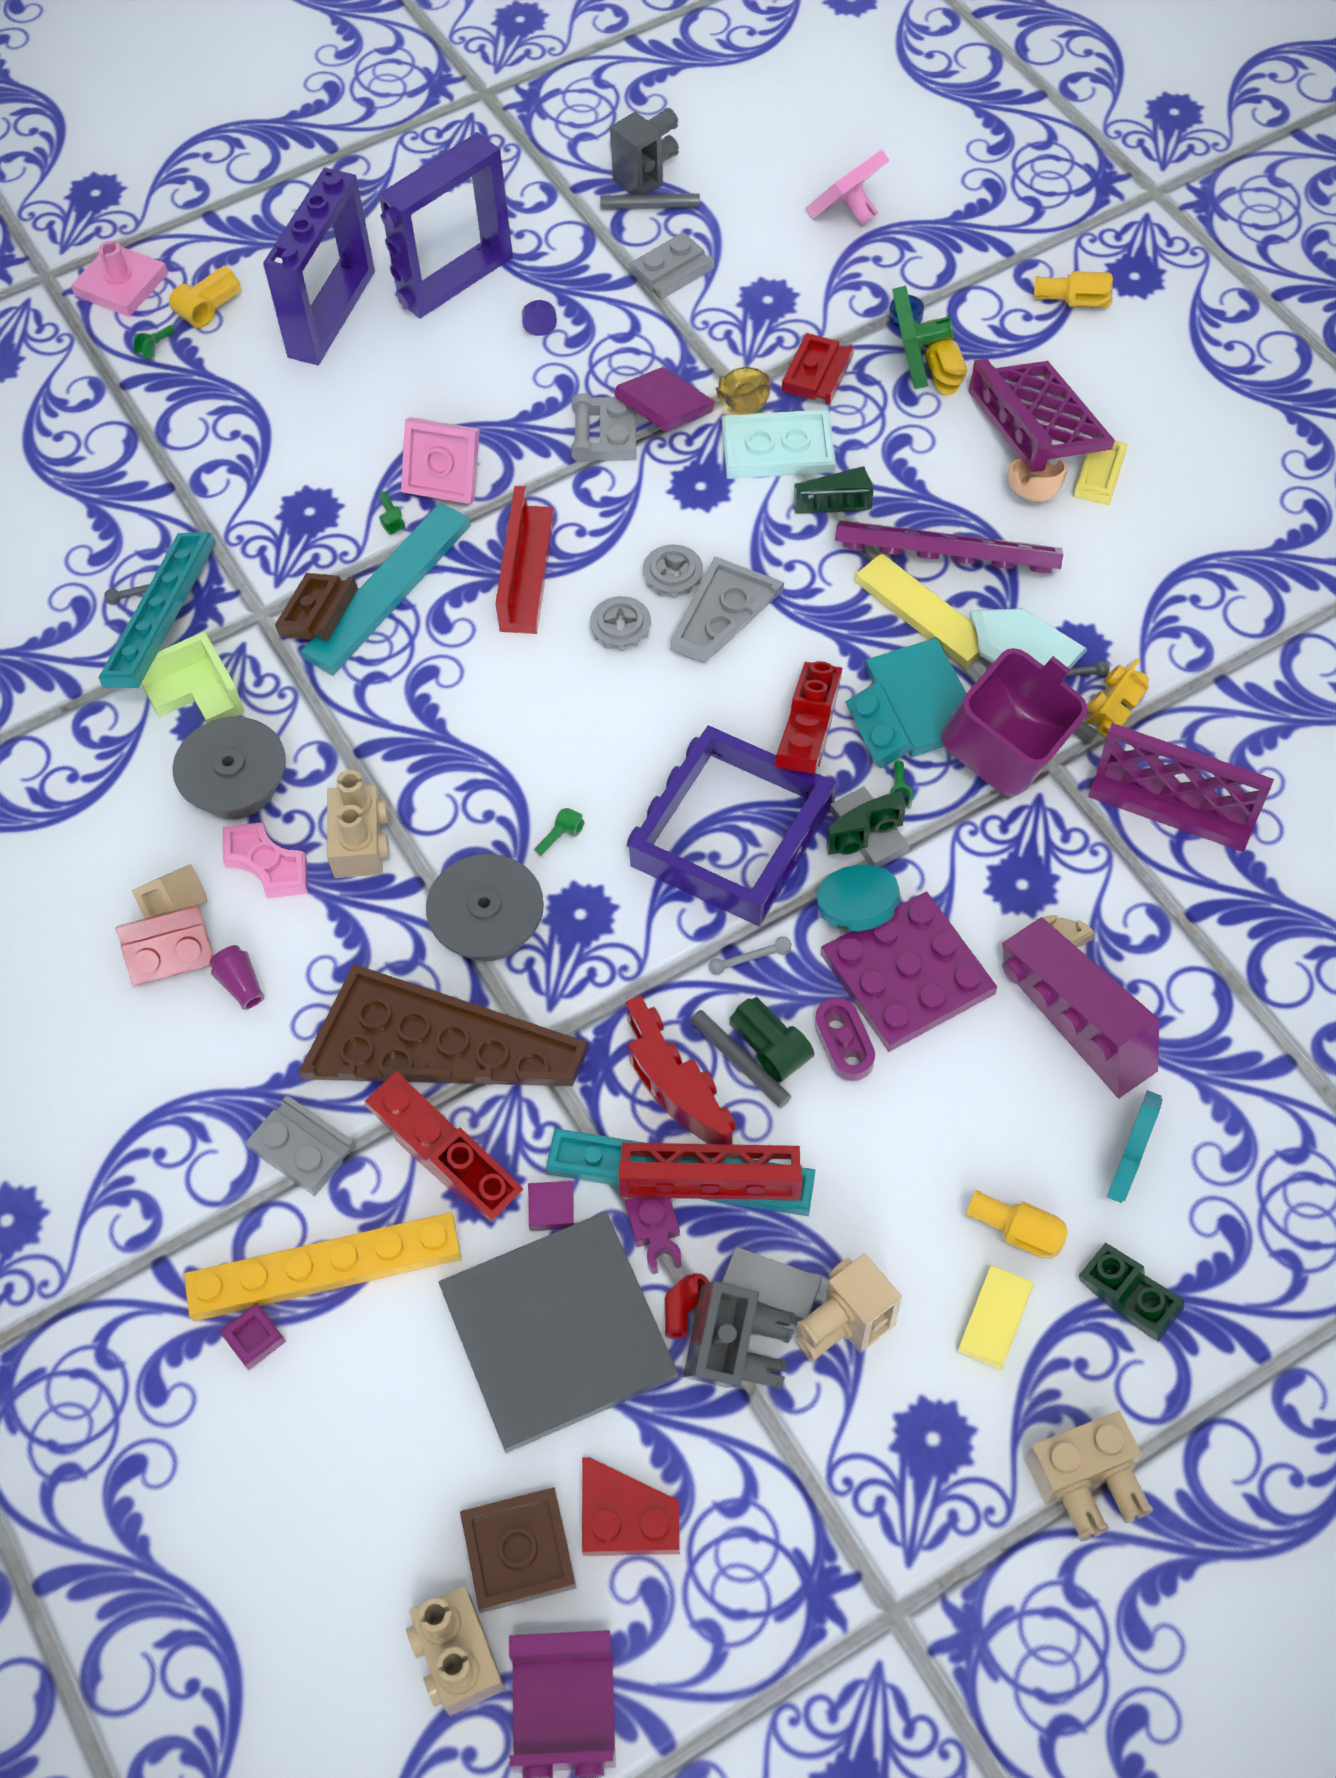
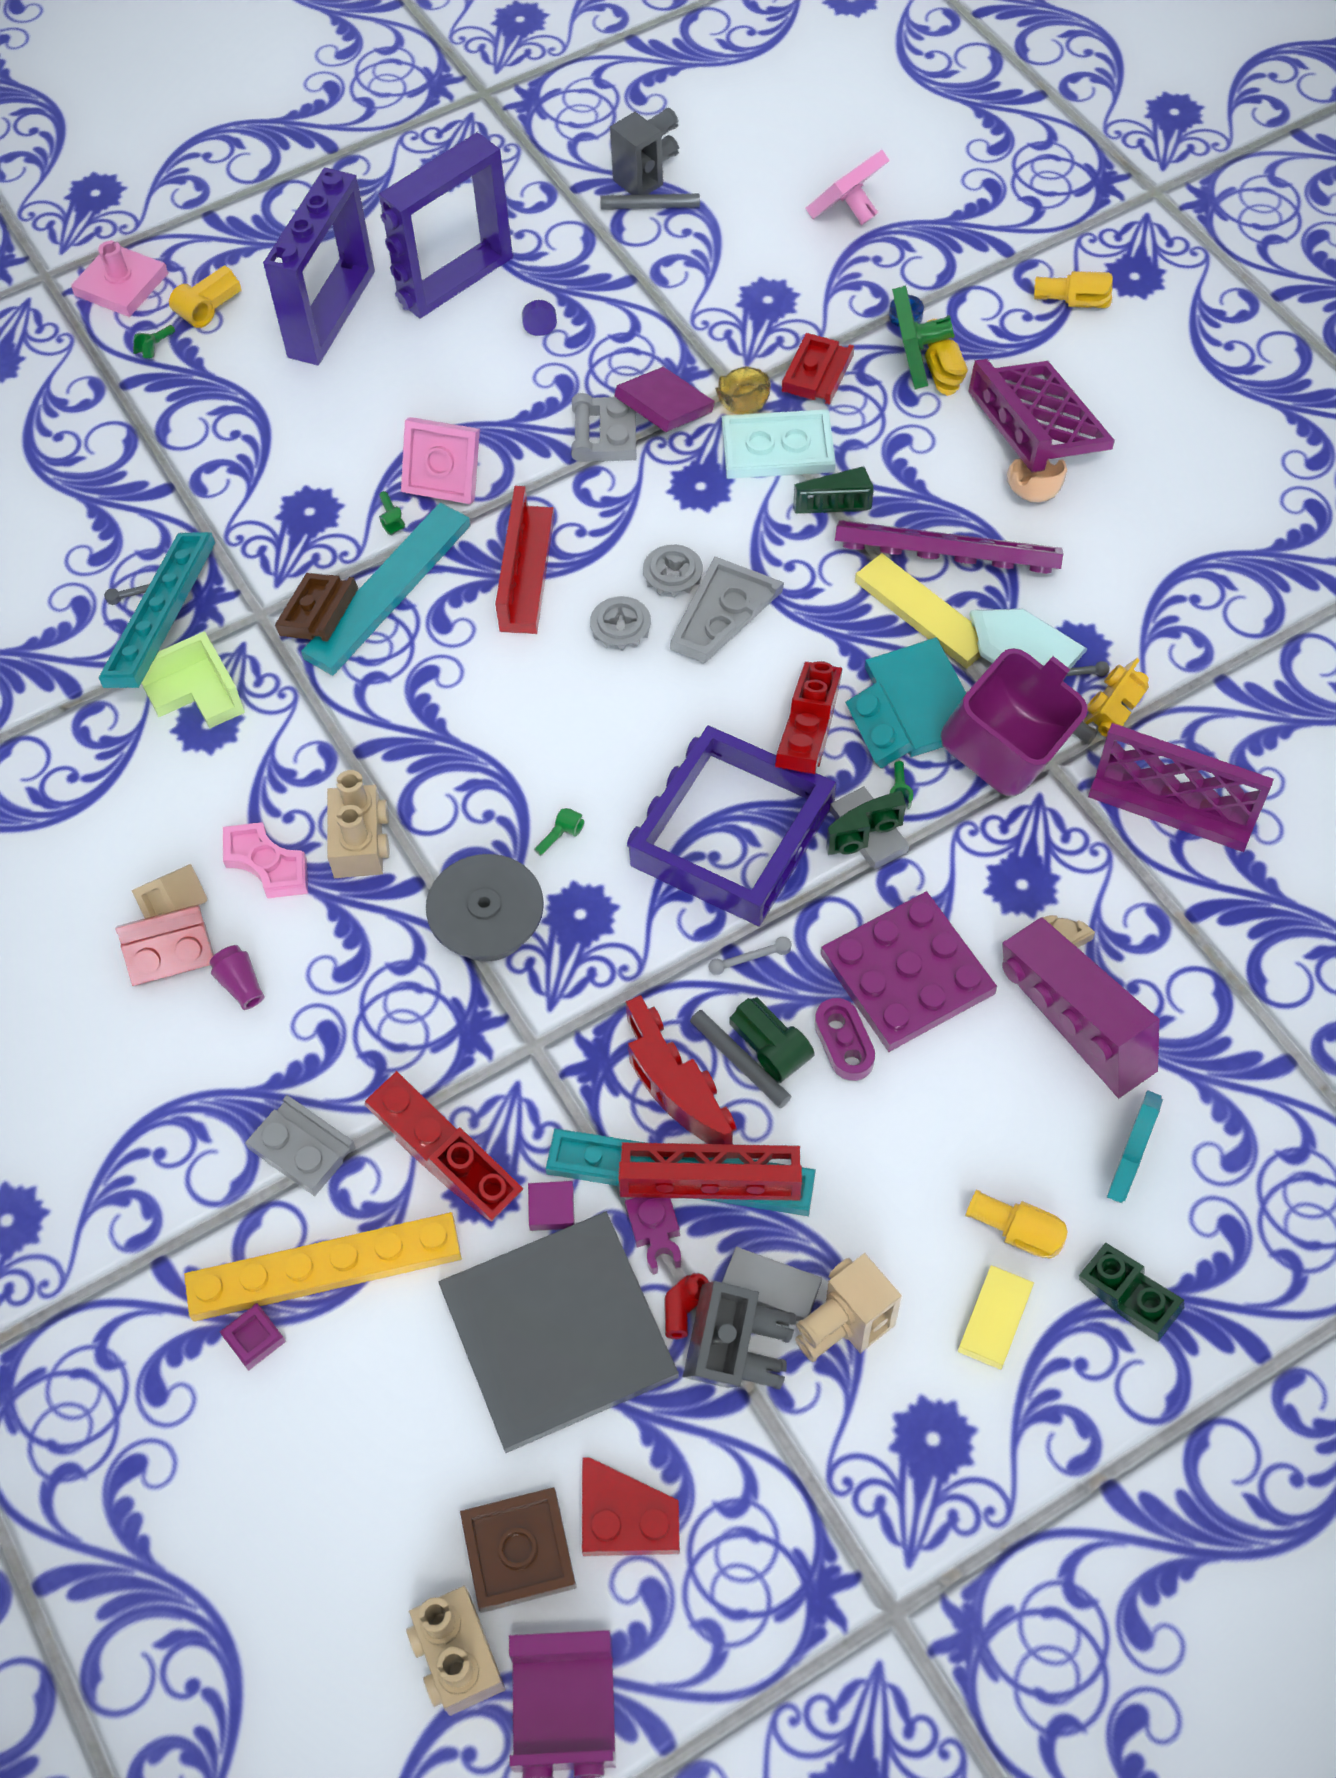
dark grey piece [172,717,286,819] -> none
reddish brown wing [299,964,589,1086] -> none
light grey plate [630,232,714,300] -> none
teal tile [816,864,901,932] -> none
tan brick [1025,1410,1153,1542] -> none
light yellow tile [1073,437,1128,505] -> none

